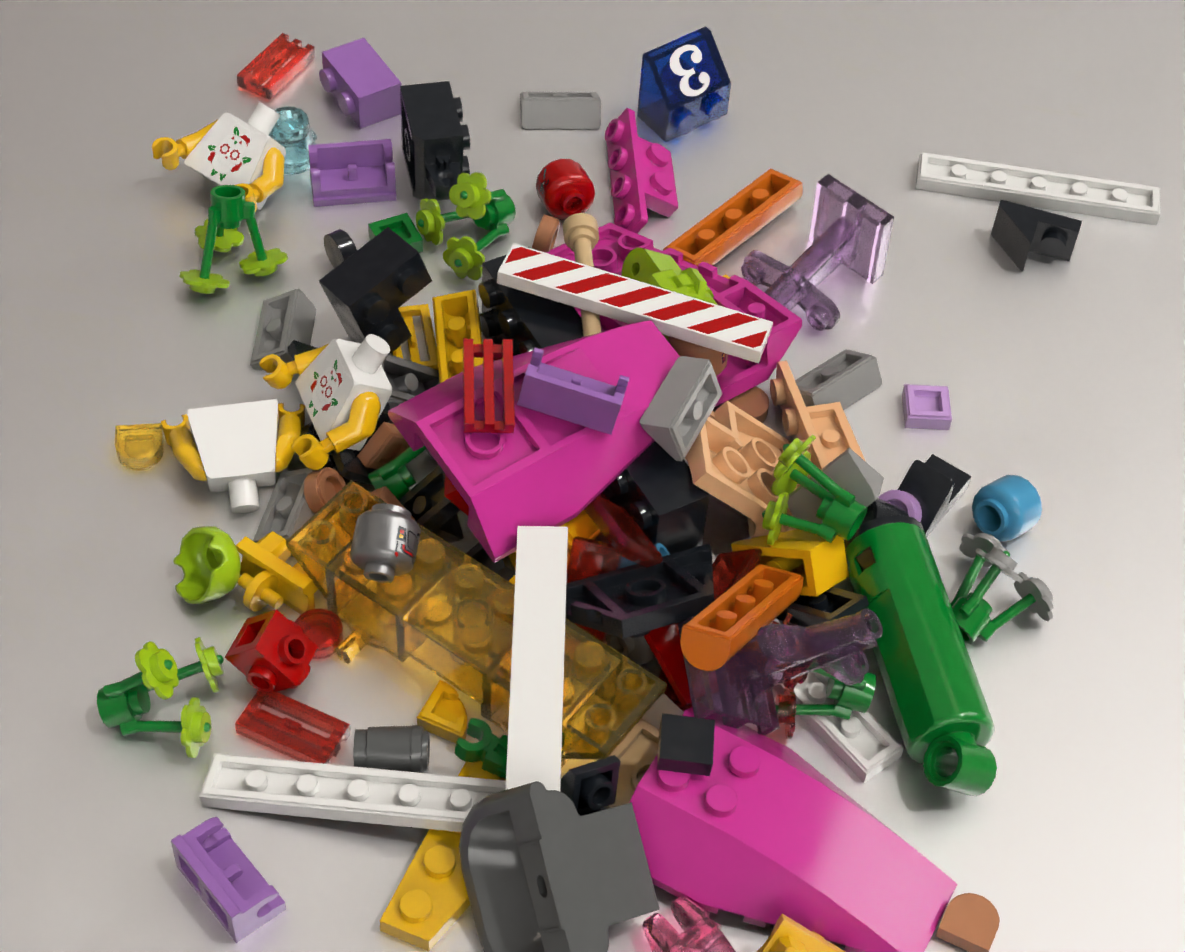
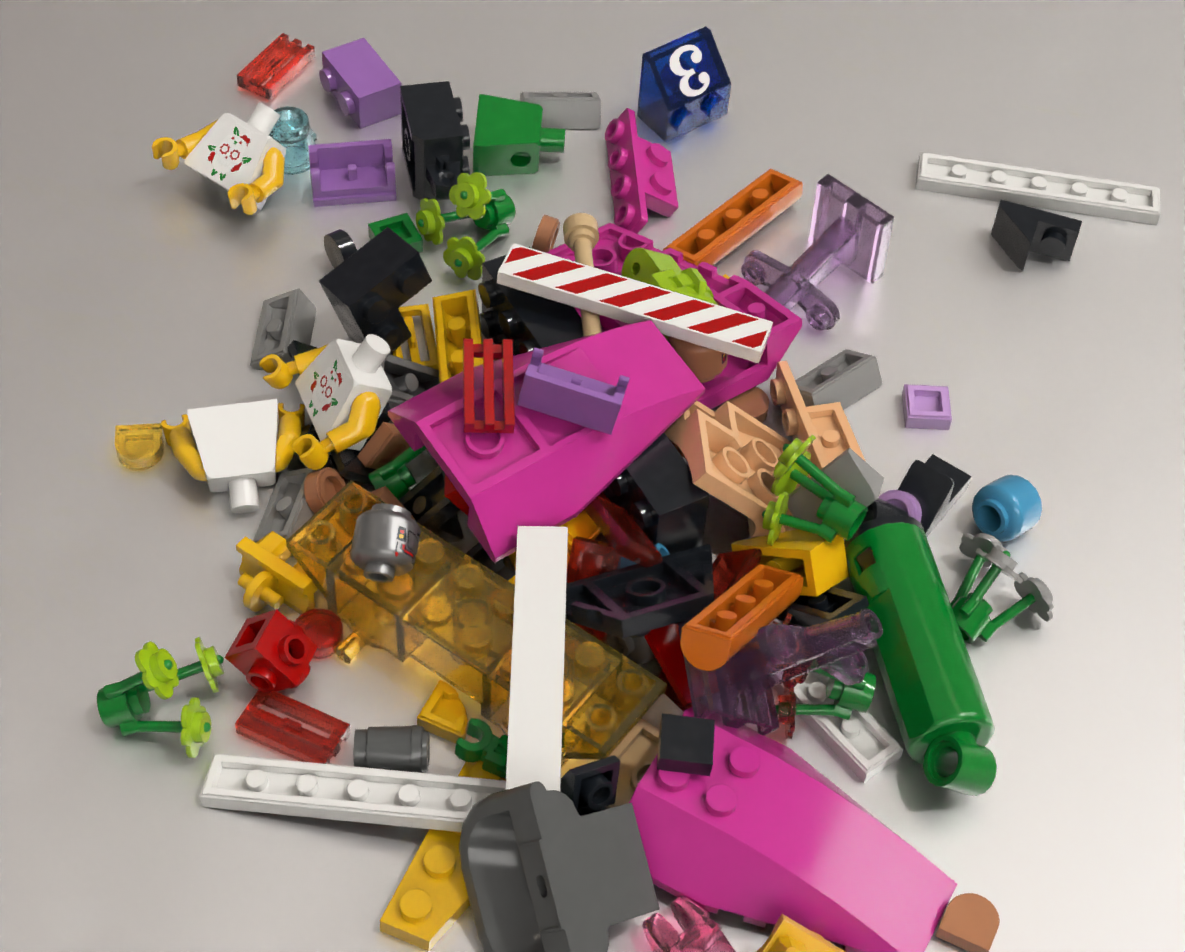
medium lavender hinge [171,817,286,943] -> none
lime hair [173,526,241,604] -> none
plant [179,185,288,294] -> none
red head [536,159,595,220] -> none
light grey slope [640,356,722,461] -> none
none -> green torso [473,94,566,176]

